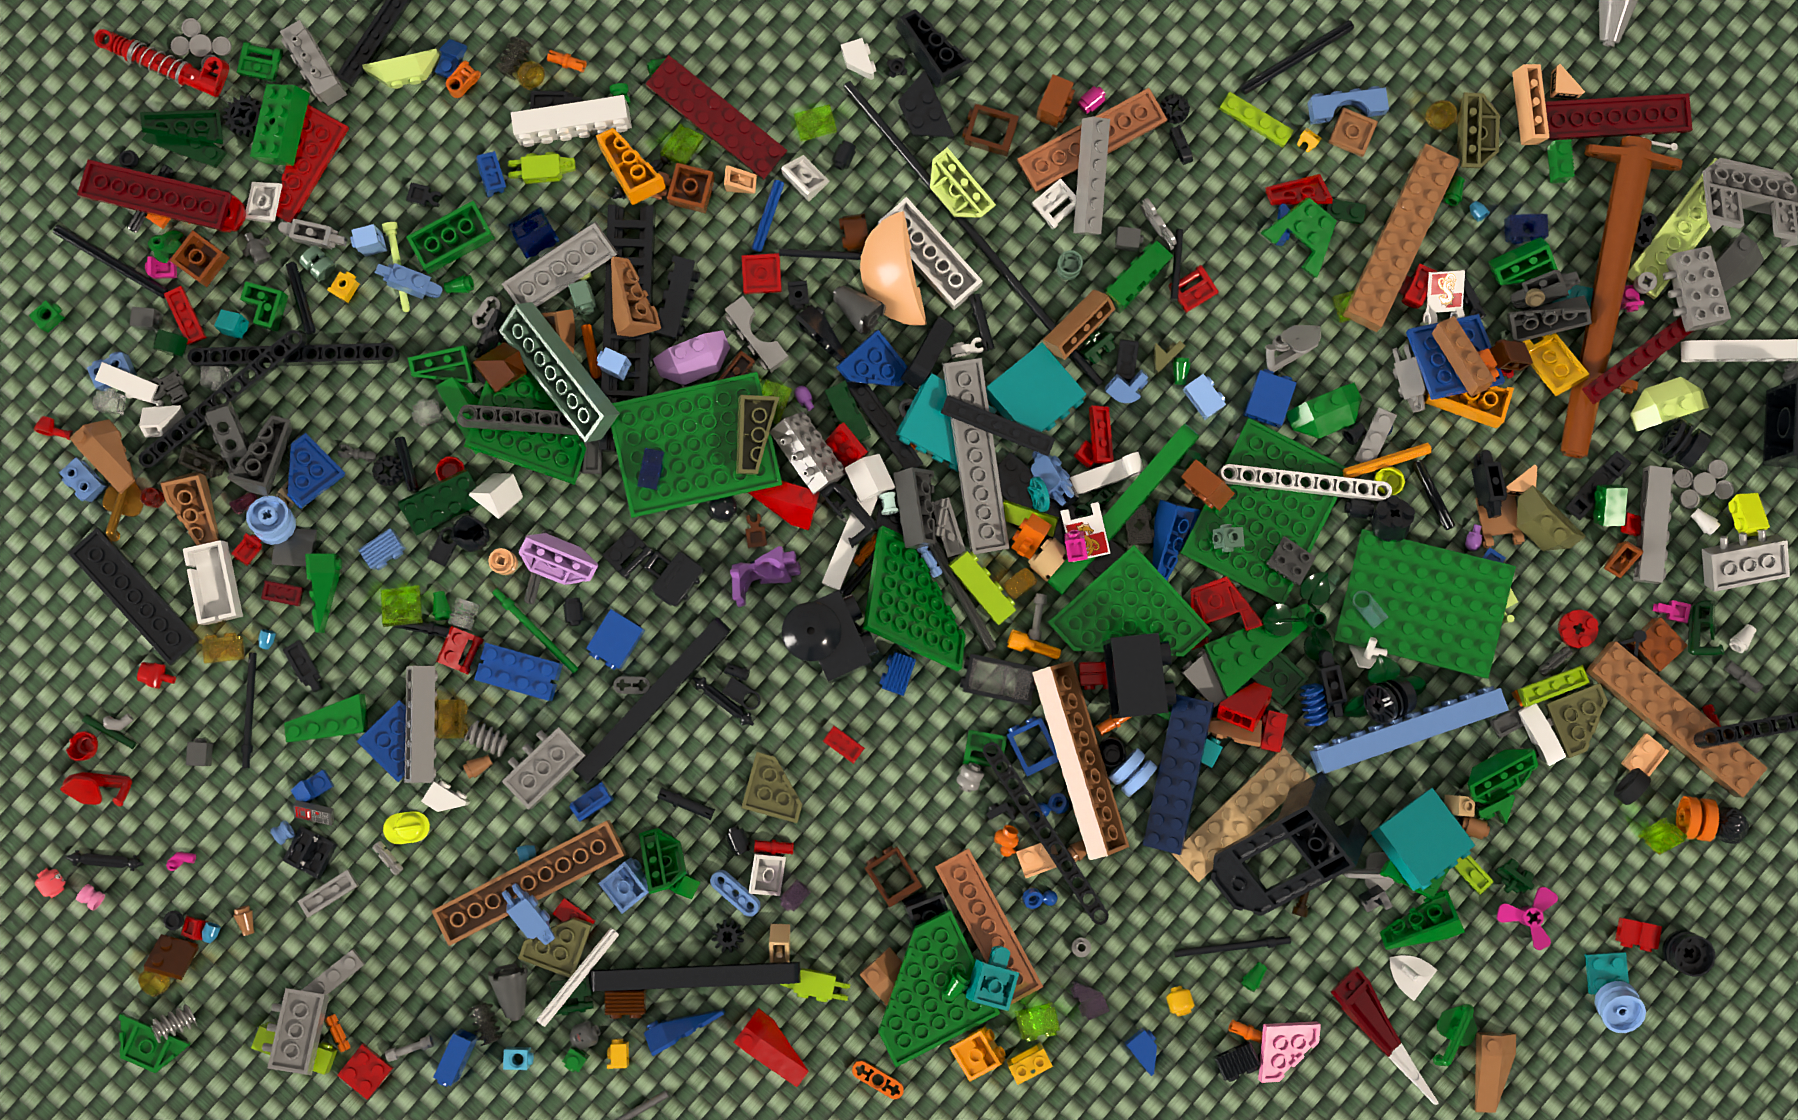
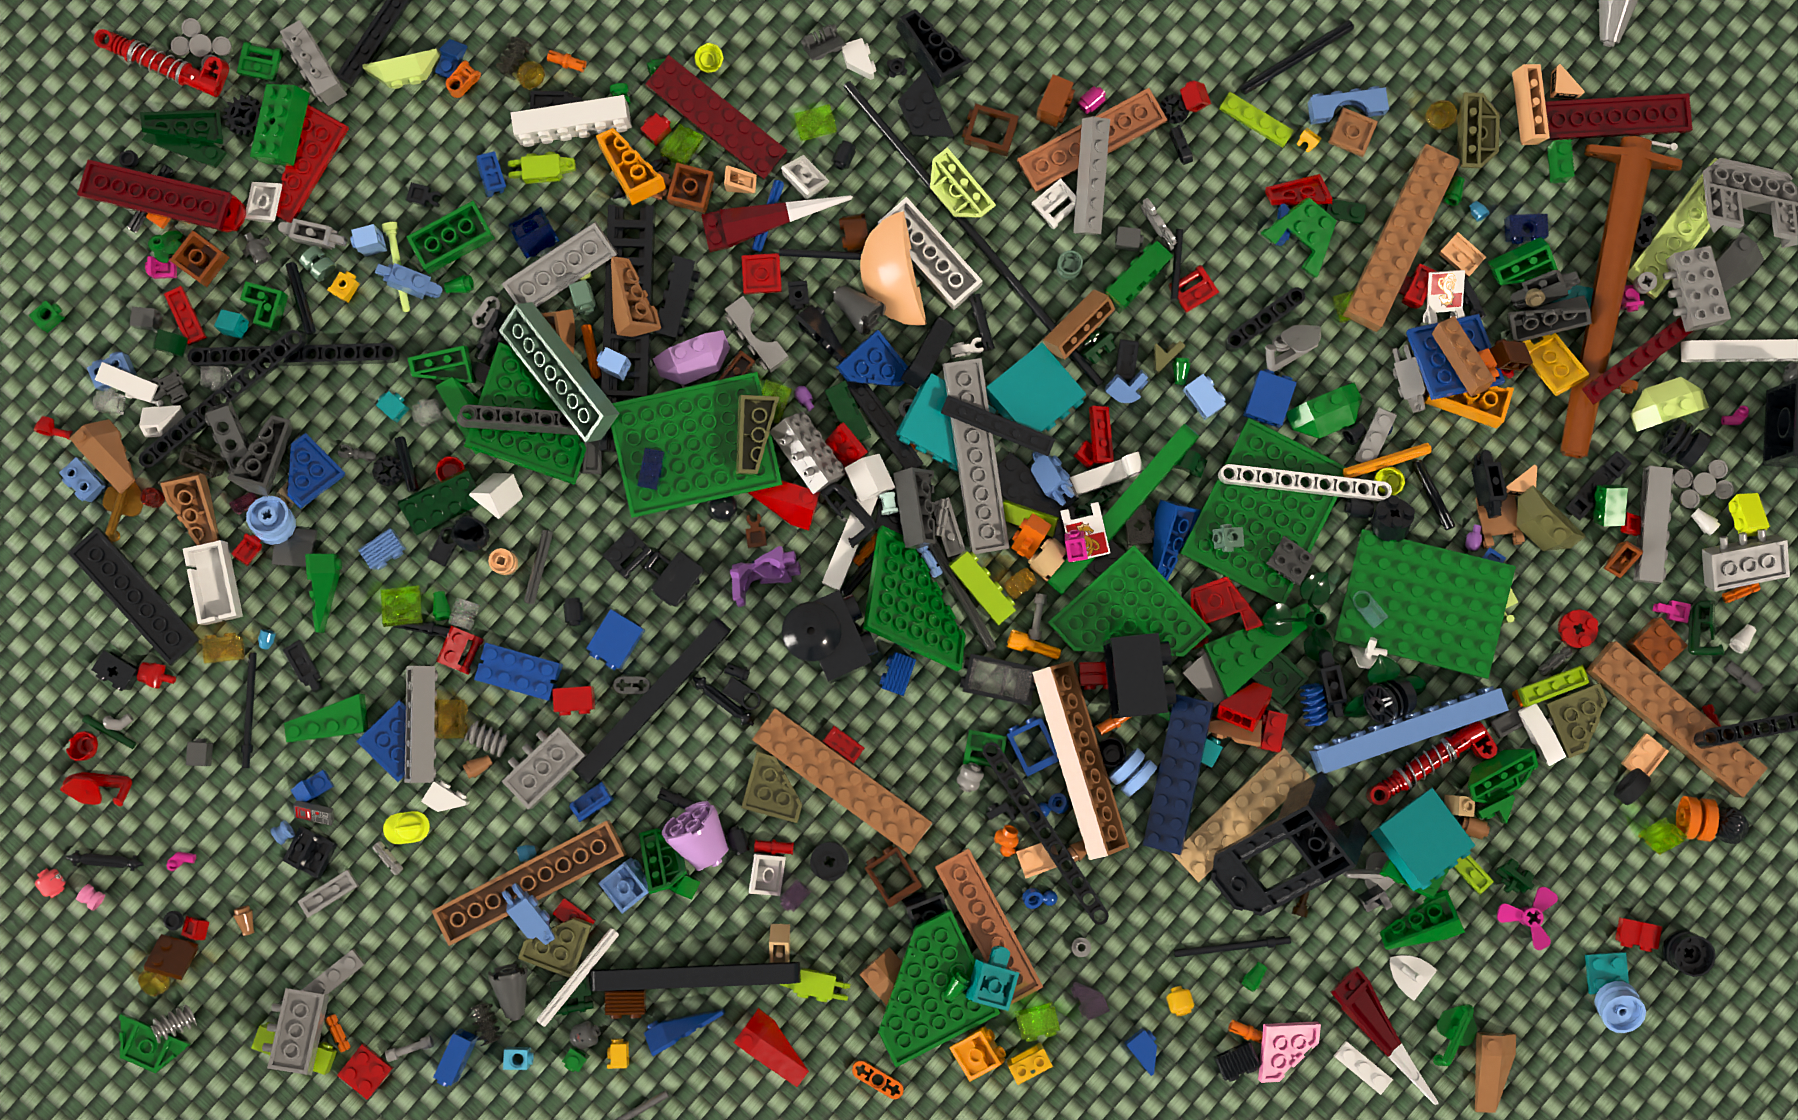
black axle [53,225,169,298] -> none
dark azure hose [202,922,221,943] -> none
dark red plate [261,580,304,607] -> none
reddish brown slope [473,342,527,393] -> none
green bar [492,588,579,674] -> none
lavender wedge [519,533,598,585] -> none
medium blue plate [710,870,761,916] -> none
black gear [712,919,745,953] -> none
teal wheel [1028,476,1050,512] -> none
dark orange brick [1181,459,1235,511] -> none
black piece [1618,630,1647,658] -> none
none -> black brick [91,650,139,691]
none -> teal brick [376,391,410,423]
none -> red brick [552,686,595,716]
none -> red brick [640,113,672,146]
none -> lavender cone [662,801,729,871]
none -> neon yellow hair [694,43,724,73]
none -> dark red plate [701,195,853,252]
none -> medium nougat brick [752,708,932,855]
none -> dark grey hinge [800,24,846,61]
none -> black plate [810,842,849,881]
none -> red brick [1180,80,1211,112]
none -> black beam [1224,287,1305,352]
none -> white plate [1334,1041,1393,1095]
none -> red piece [1366,721,1497,805]
none -> light nougat plate [1438,232,1486,278]
none -> dark pink arm [1721,405,1749,425]
none -> orange axle [1722,583,1761,603]

